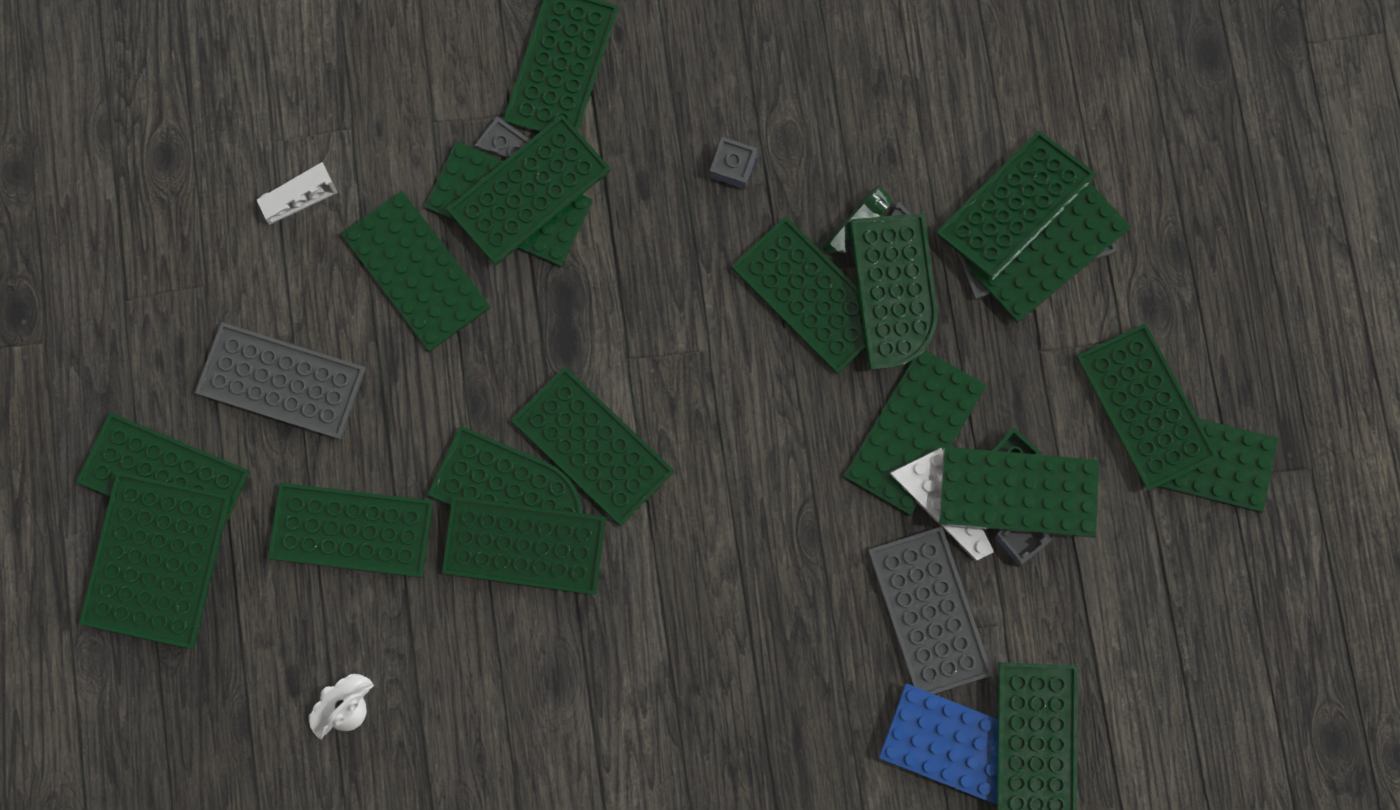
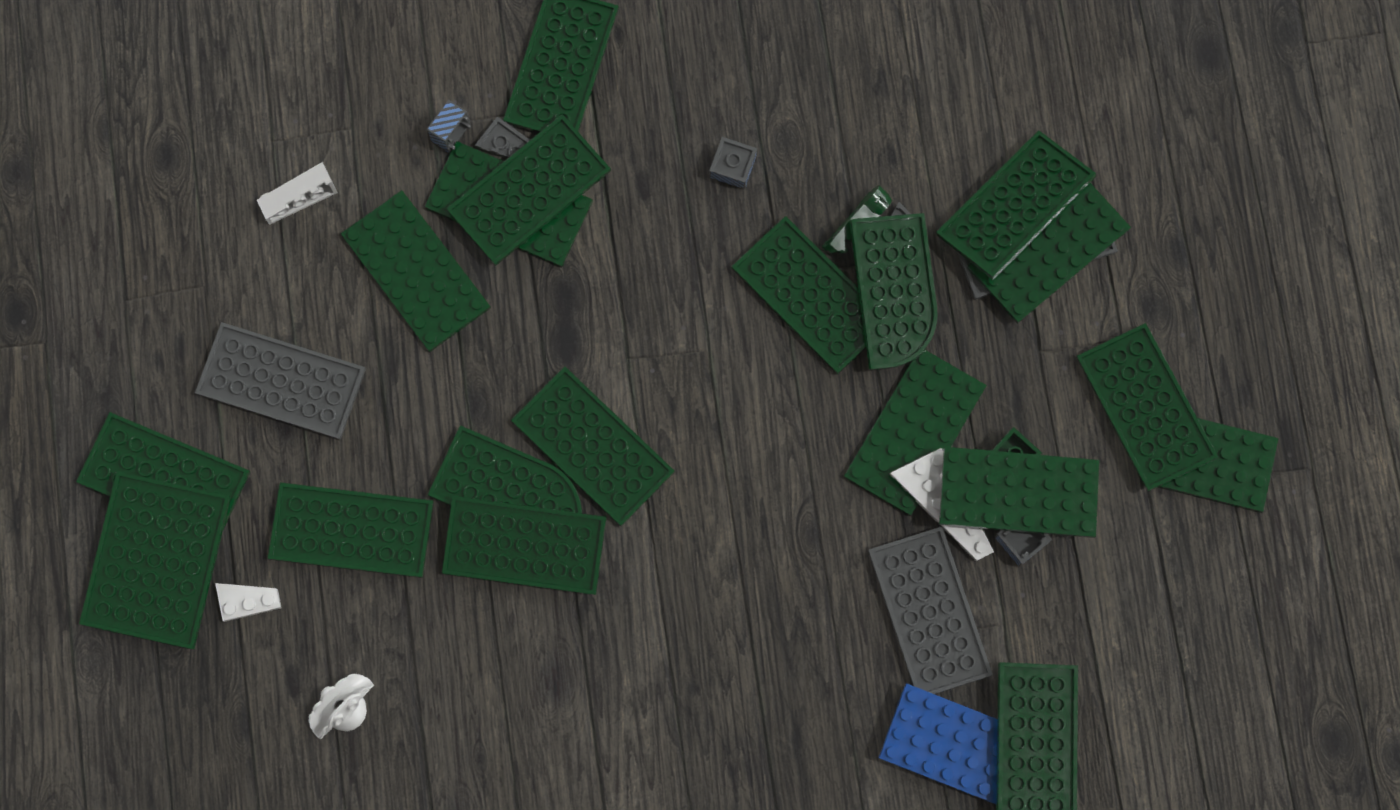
none -> white wing [215,583,281,622]
none -> dark grey container [427,99,471,153]

